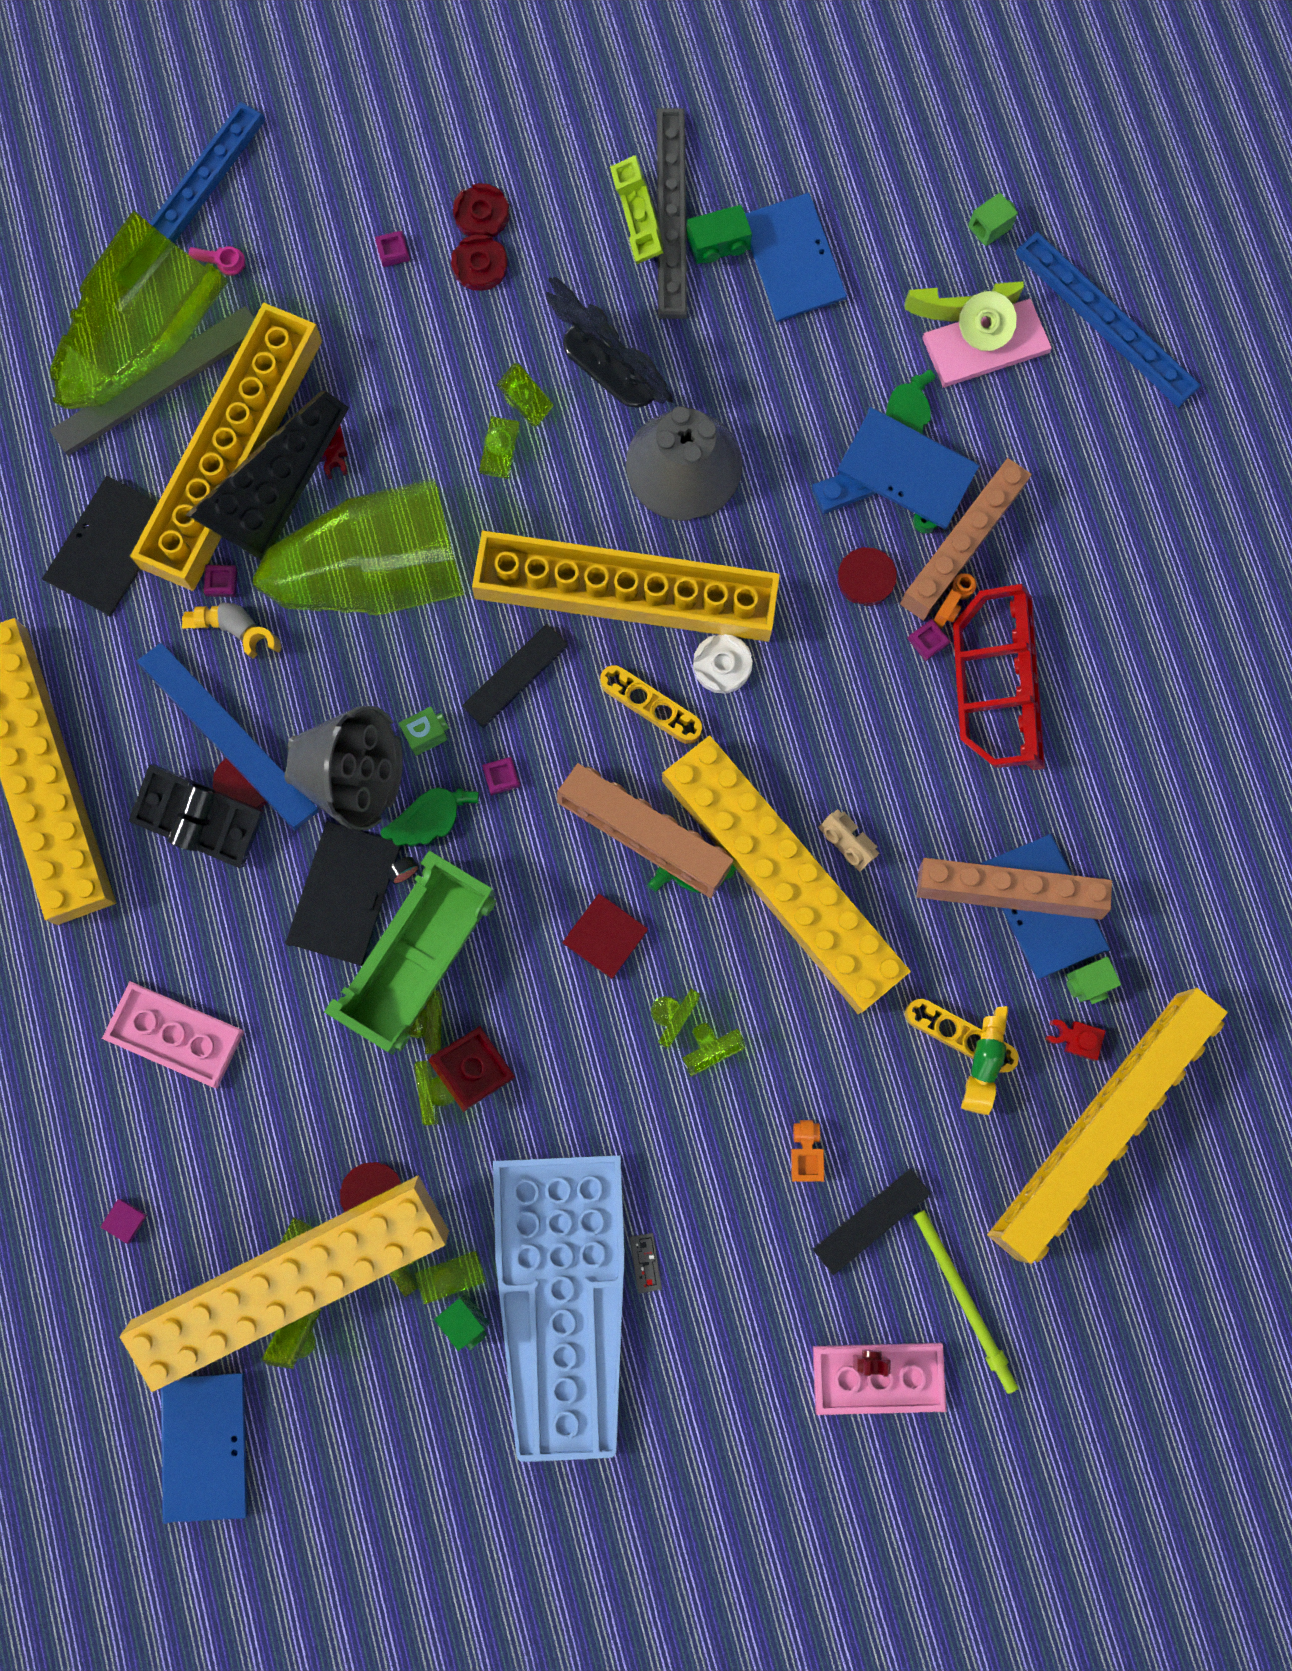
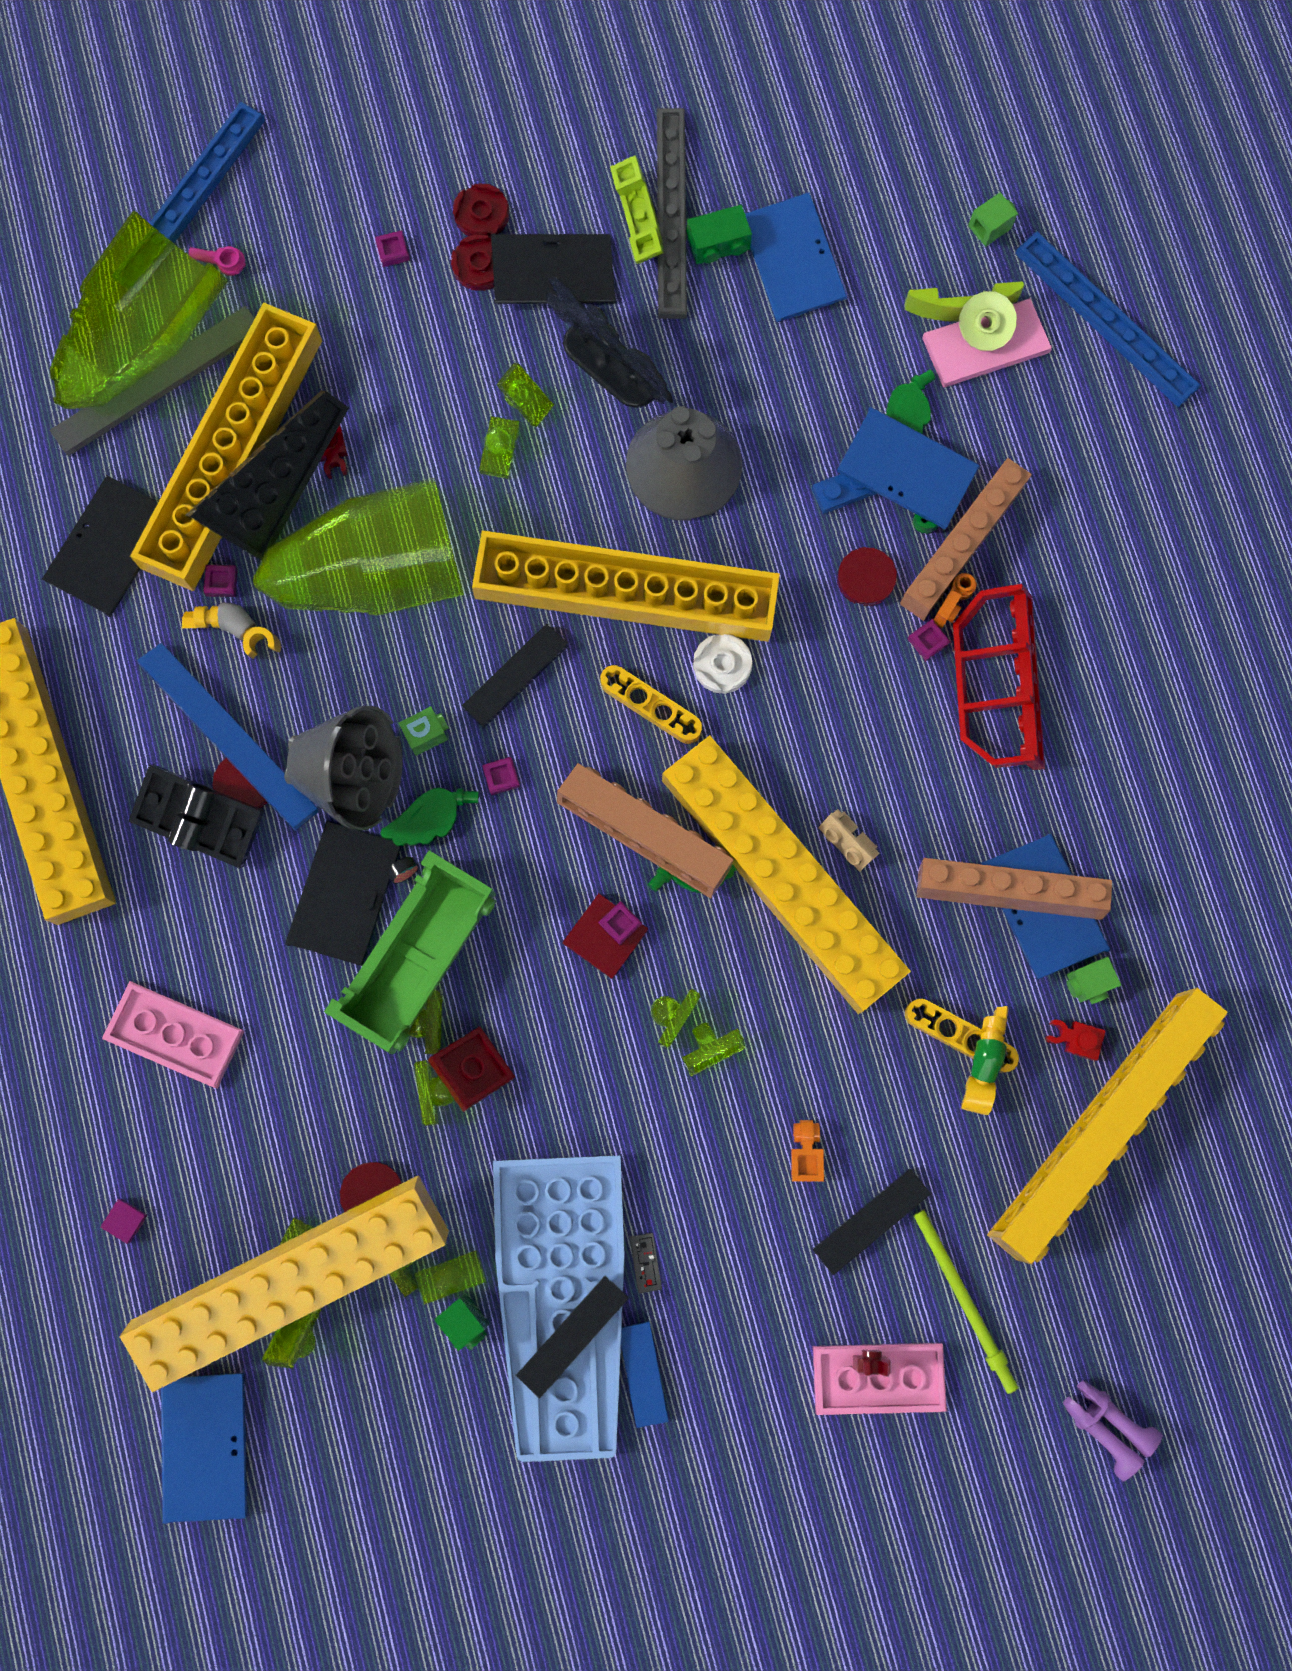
none -> black container [491,234,616,304]
none -> black tile [516,1275,629,1399]
none -> magenta tile [598,901,642,946]
none -> blue tile [621,1321,669,1428]
none -> medium lavender piece [1063,1380,1163,1481]

